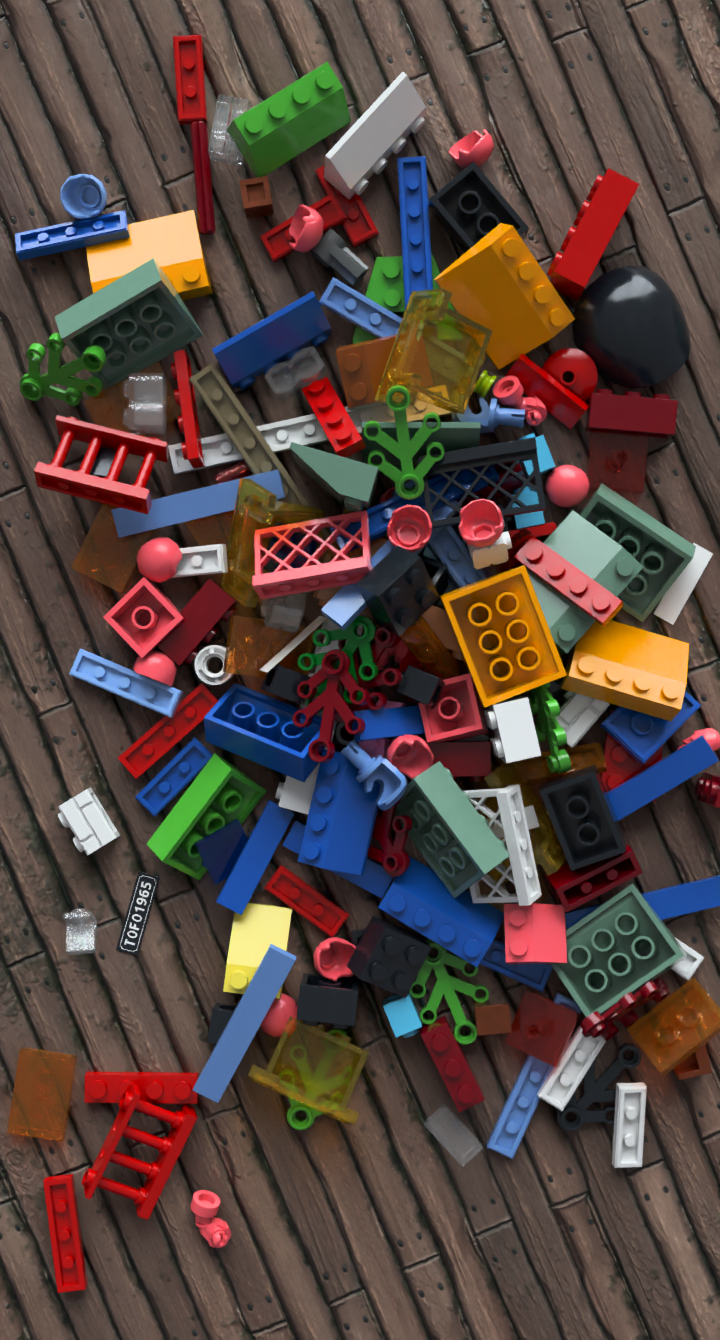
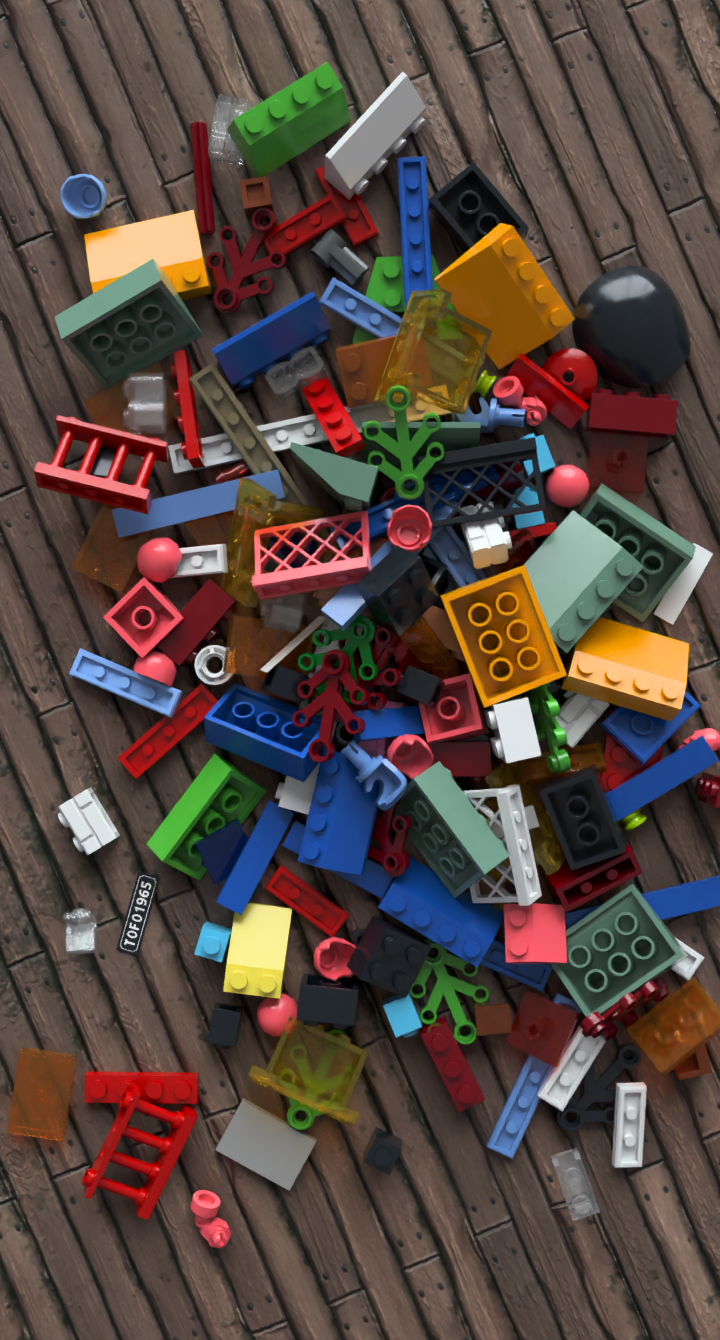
blue tile [15,210,130,261] -> none
bright green plant [20,333,107,406] -> none
red plate [43,1174,88,1293] -> none
blue tile [135,737,213,817] -> none
red tile [173,35,207,125] -> none
medium blue tile [193,944,297,1103] -> none
coral hair [289,204,324,253] -> none
clear tile [424,1104,483,1167] -> none
coral hair [448,129,494,169] -> none
coral hair [458,499,504,547] -> none
plate [514,536,624,627] -> none
red brick [547,168,639,301] -> none
none -> medium azure brick [194,921,232,962]
none -> dark red plant [207,207,287,314]
none -> light grey tile [215,1098,317,1191]
none -> black brick [364,1127,402,1175]
none -> clear brick [551,1148,600,1221]
none -> lime bush [619,808,647,831]

